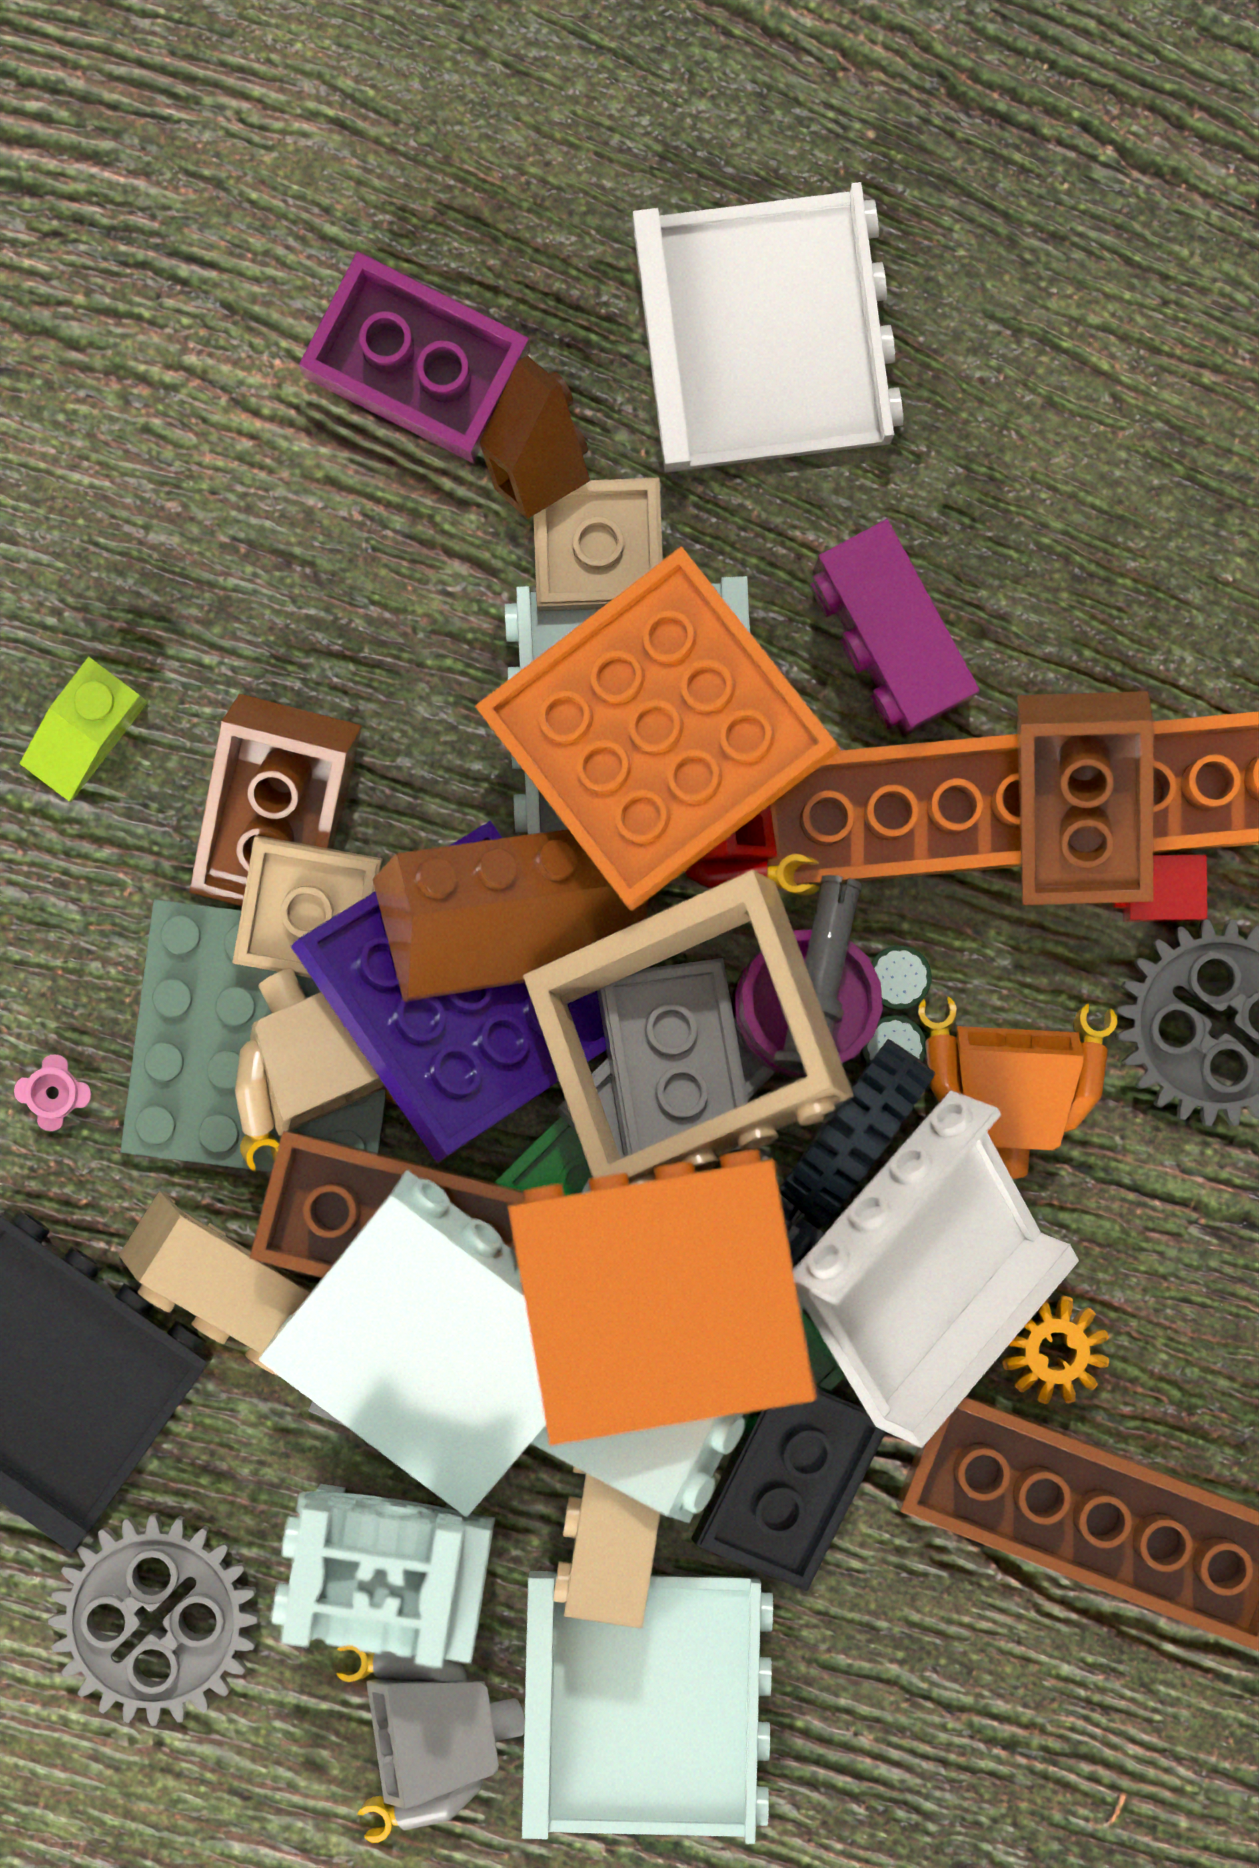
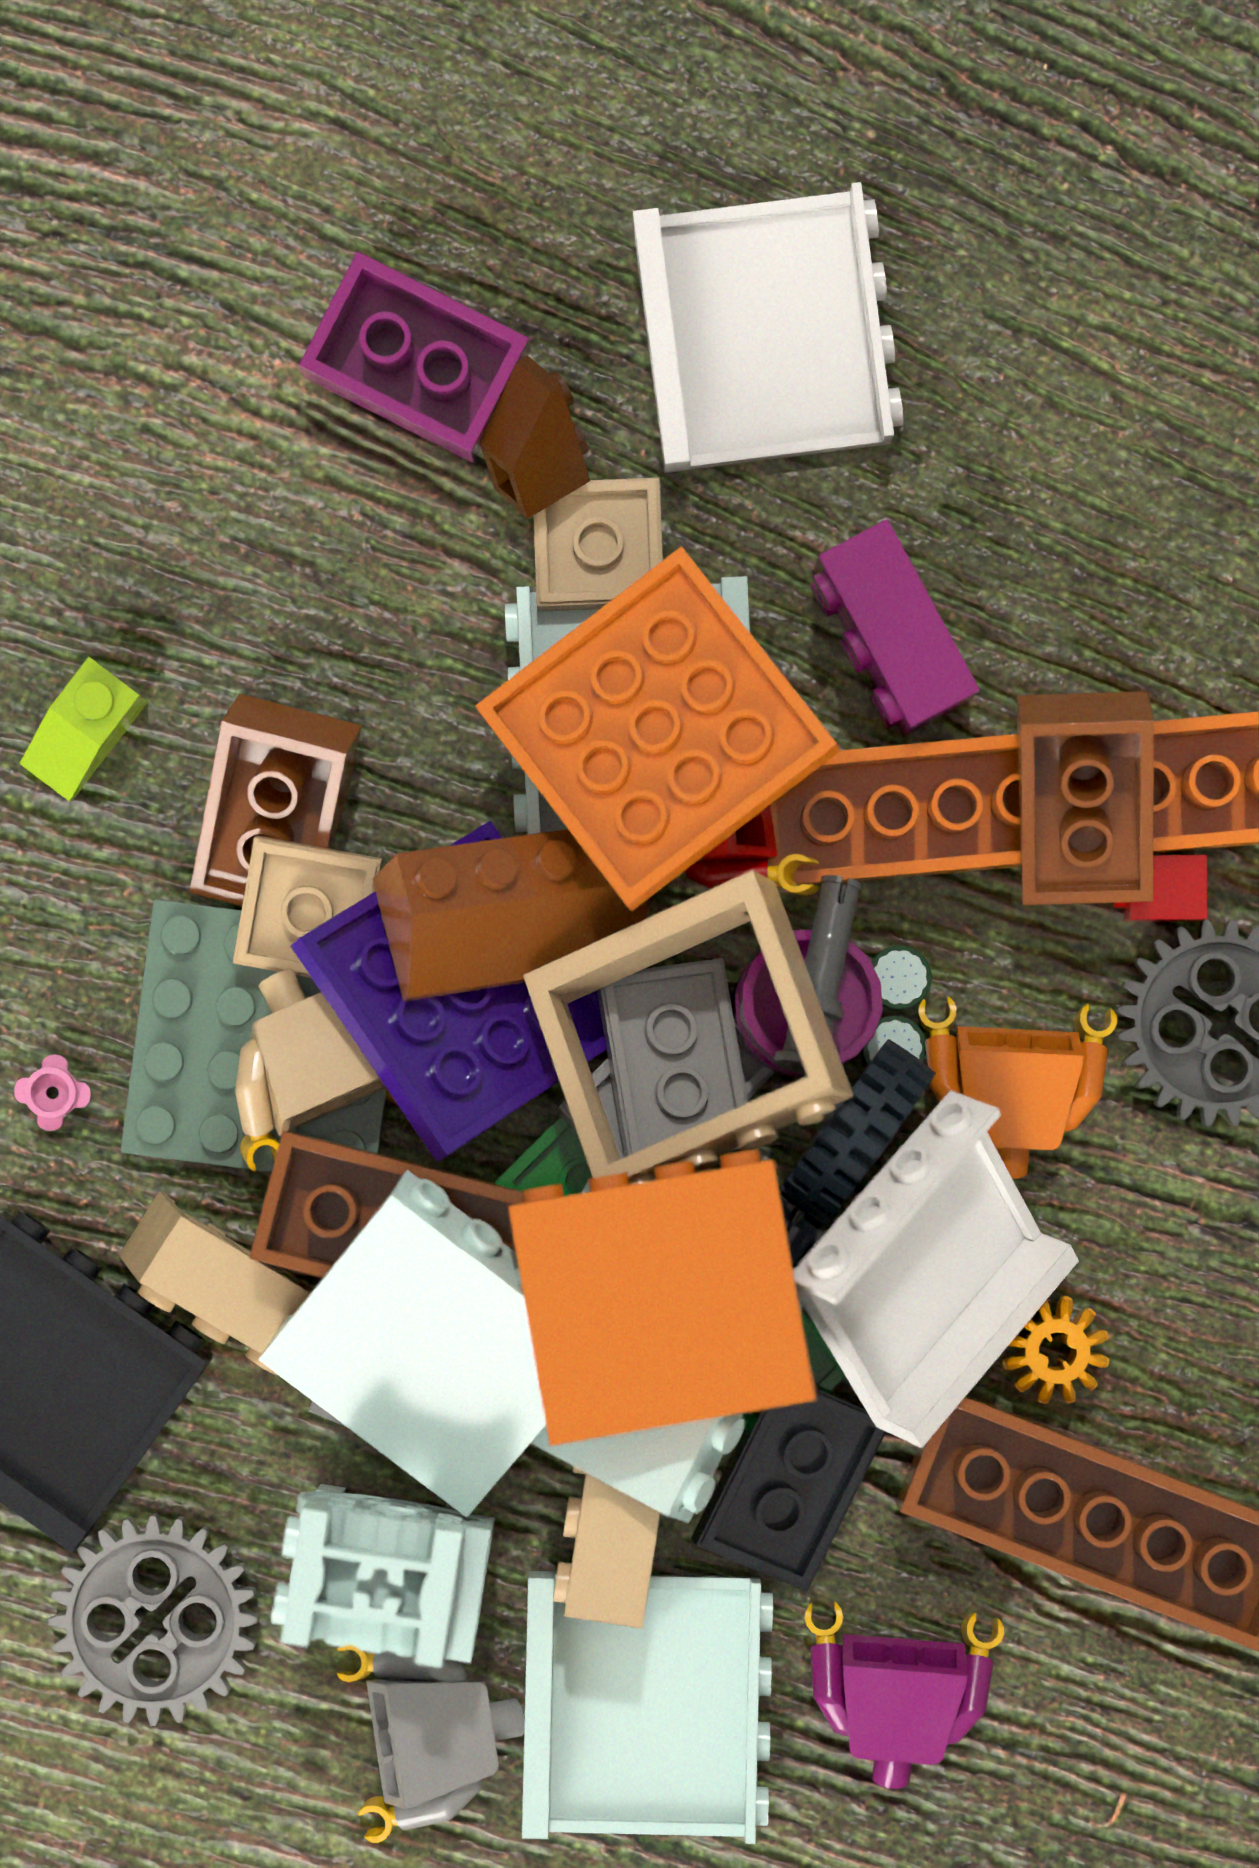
none -> magenta torso [805,1601,1004,1789]

